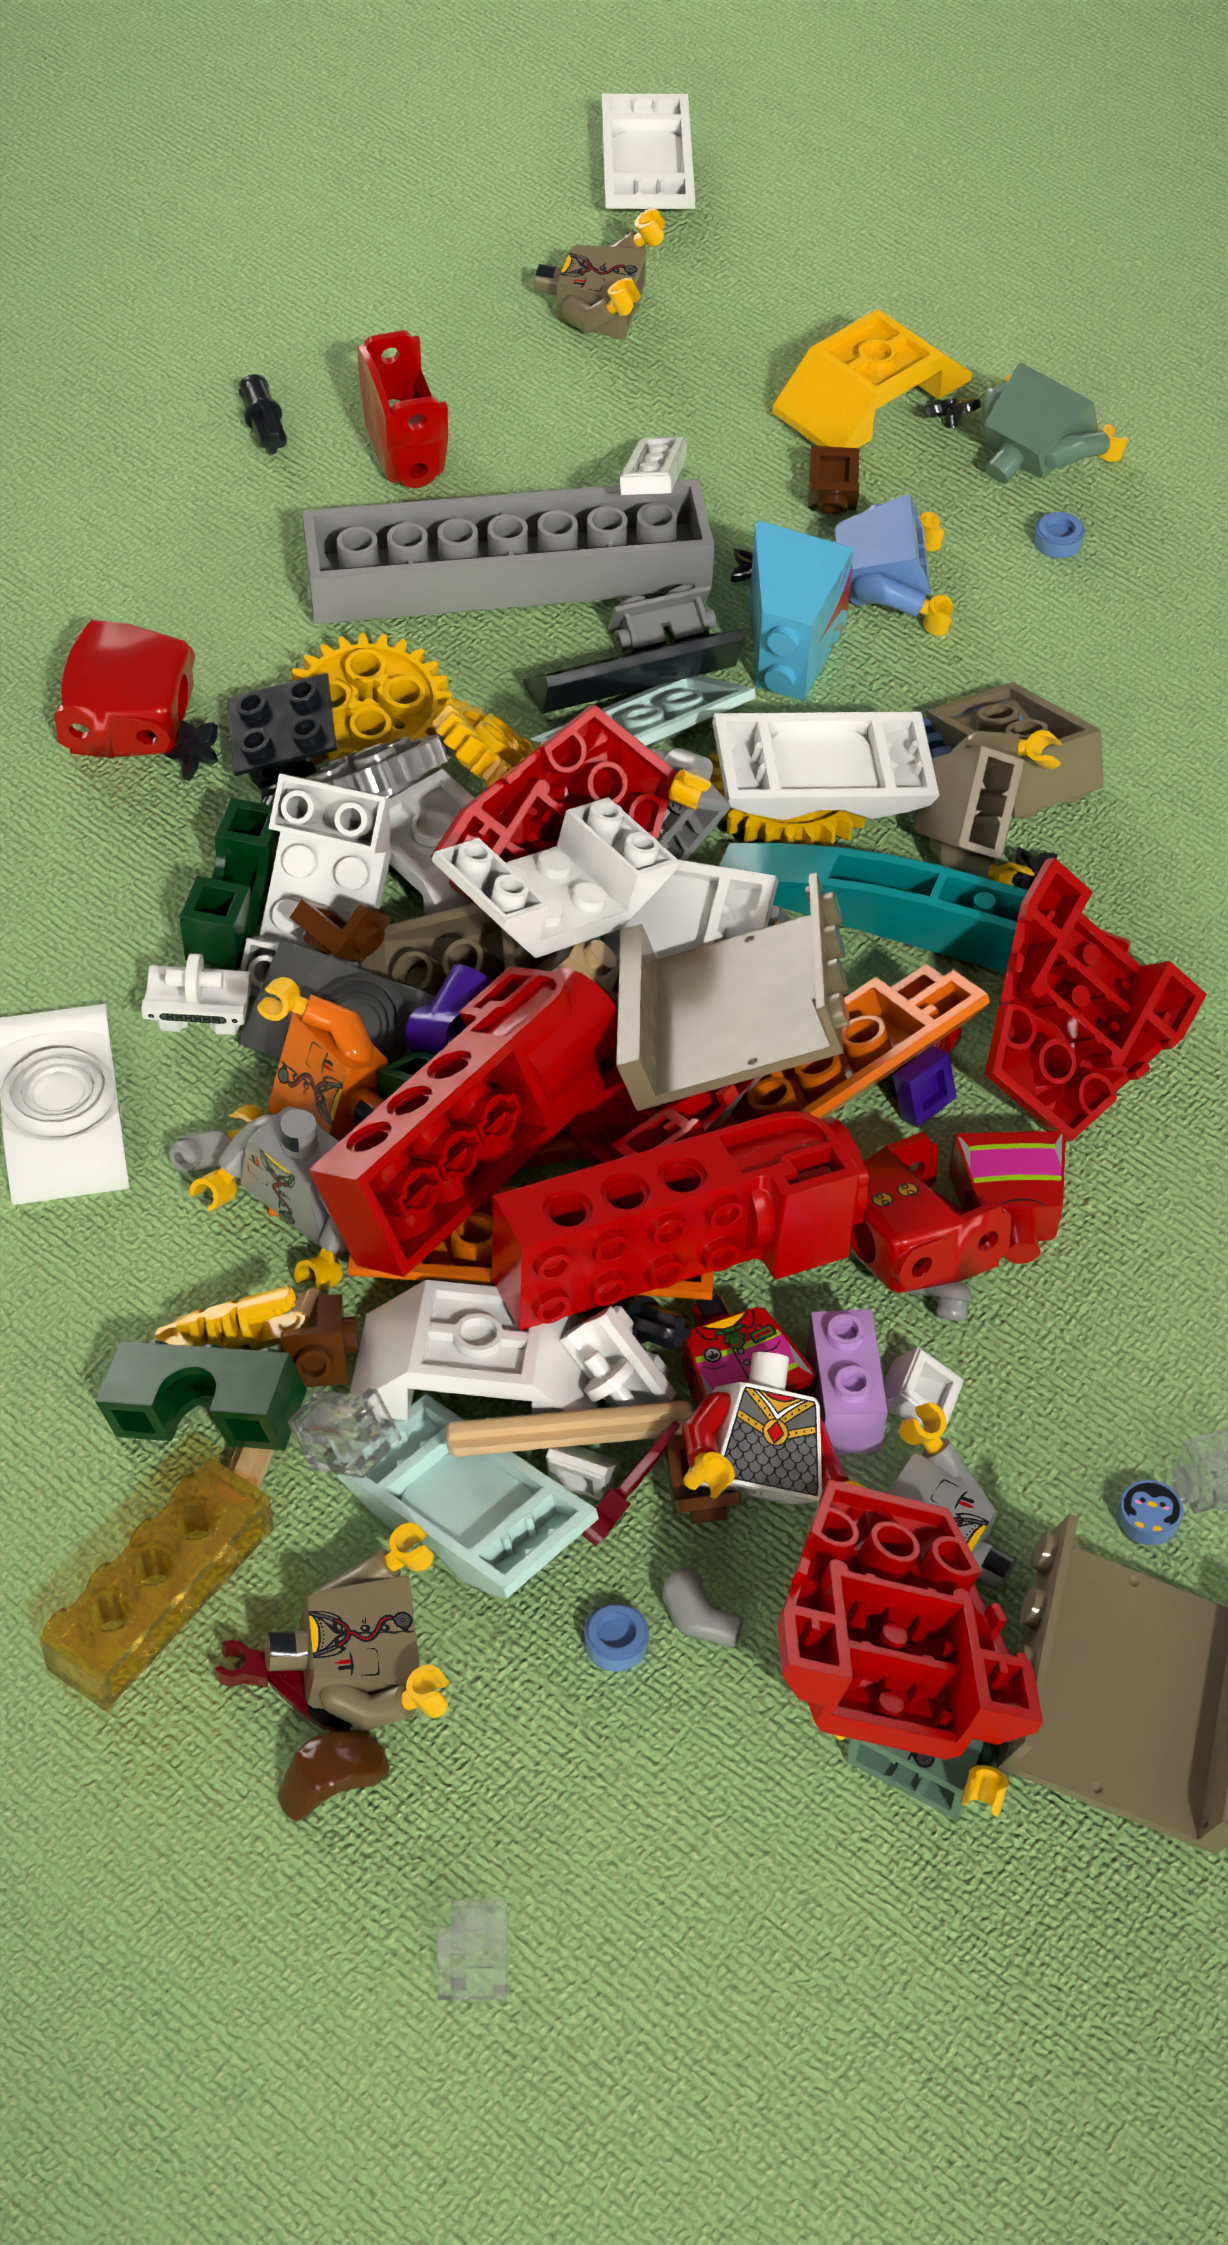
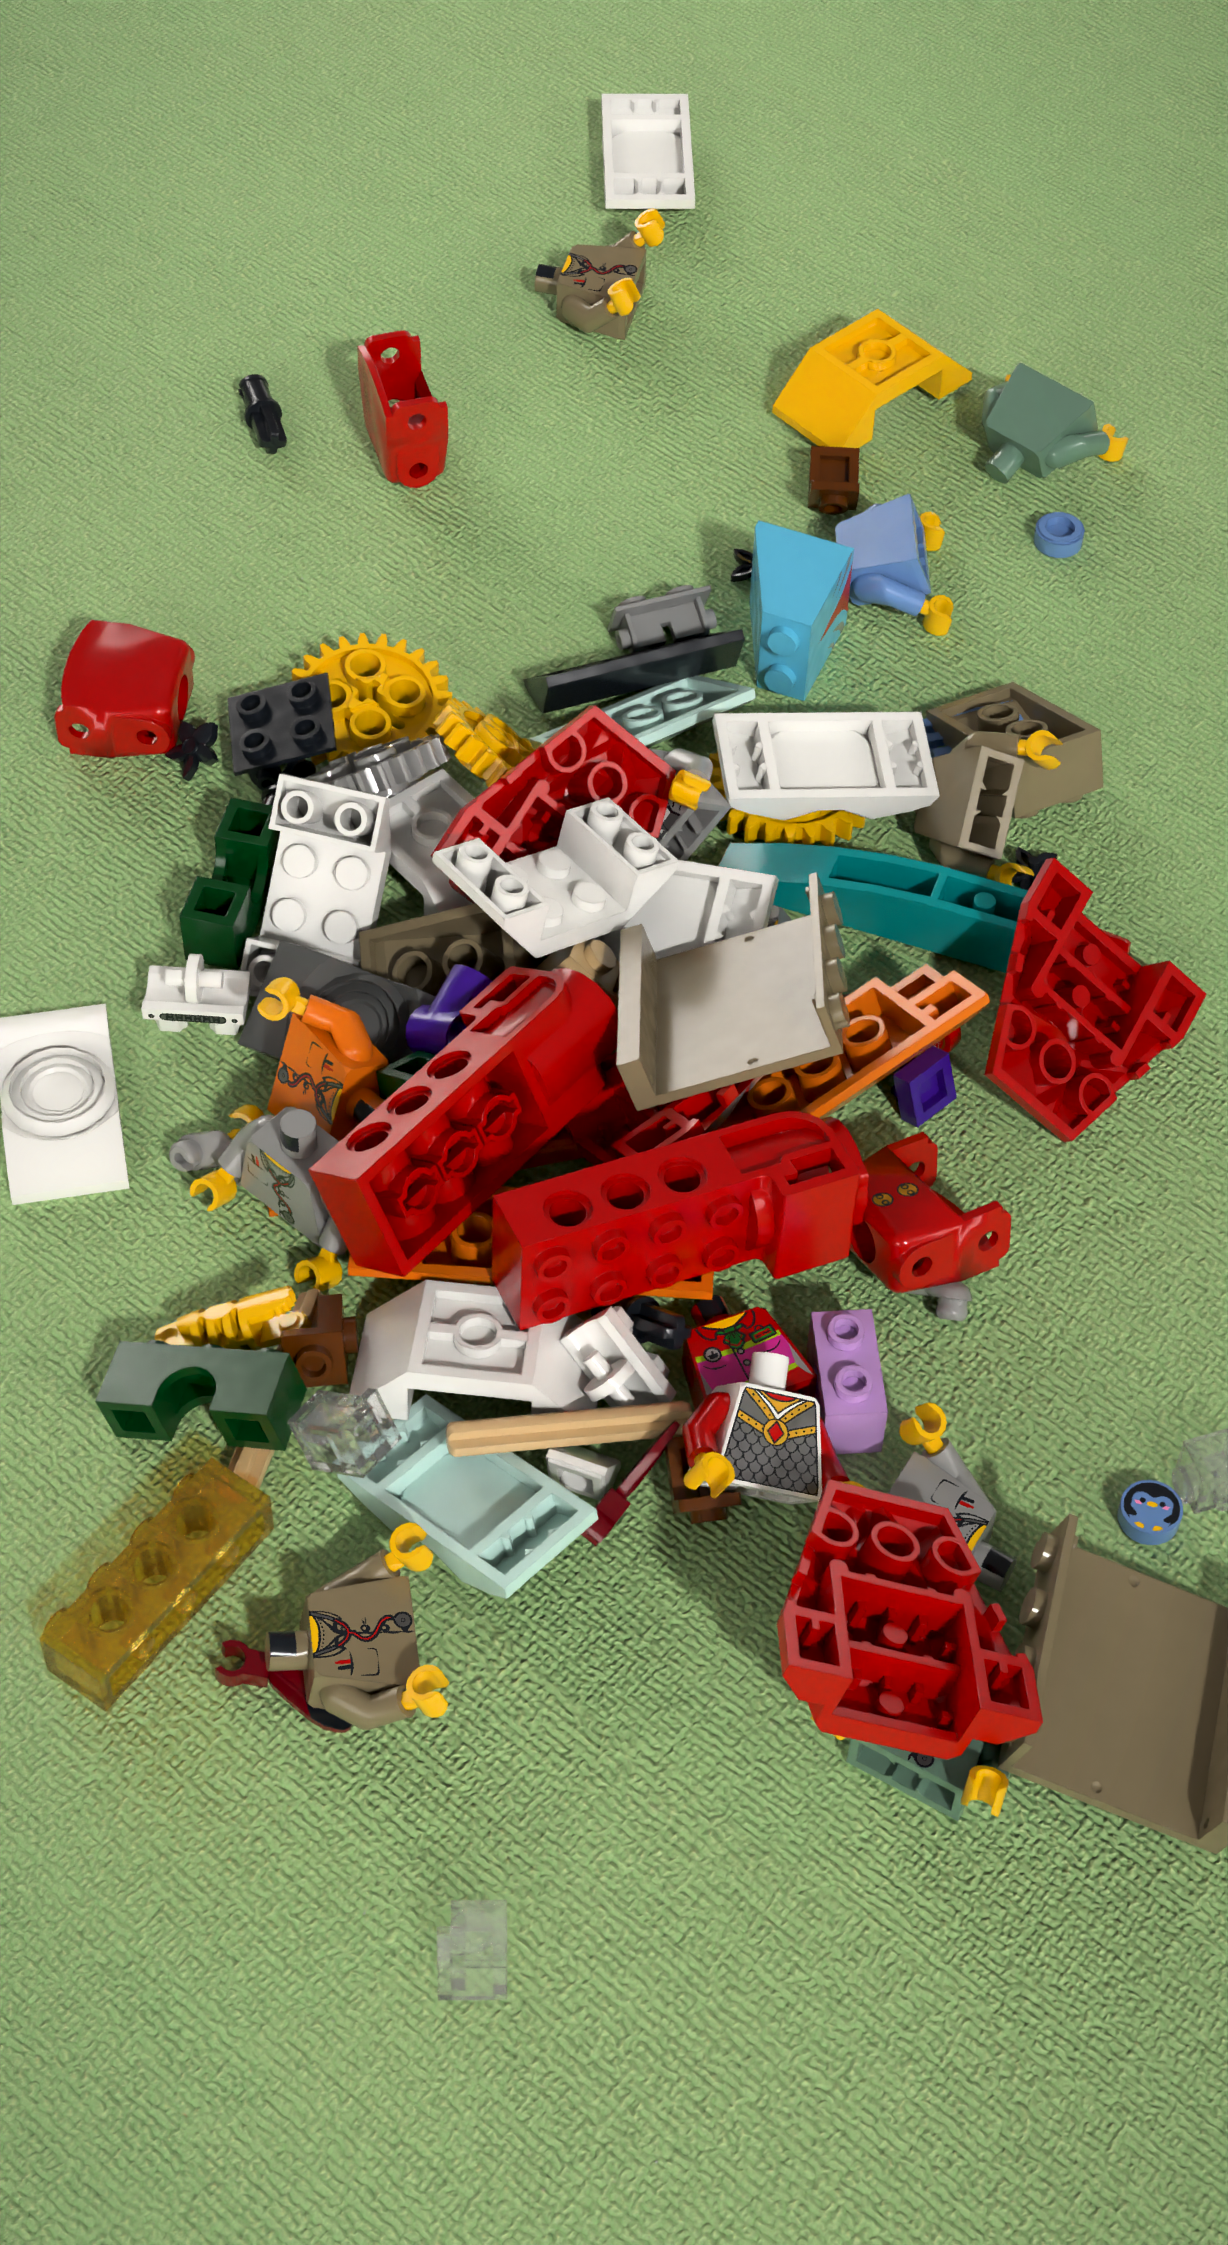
reddish brown hair [278,1730,390,1822] -> none
reddish brown bracket [290,899,392,962] -> none
light grey brick [302,479,715,624] -> none
medium blue tile [584,1603,649,1672] -> none
white tile [620,437,687,495] -> none
light grey arm [663,1567,743,1648] -> none
white slope [884,1346,964,1426] -> none
black plant [925,398,981,428] -> none
red torso [949,1131,1066,1264] -> none

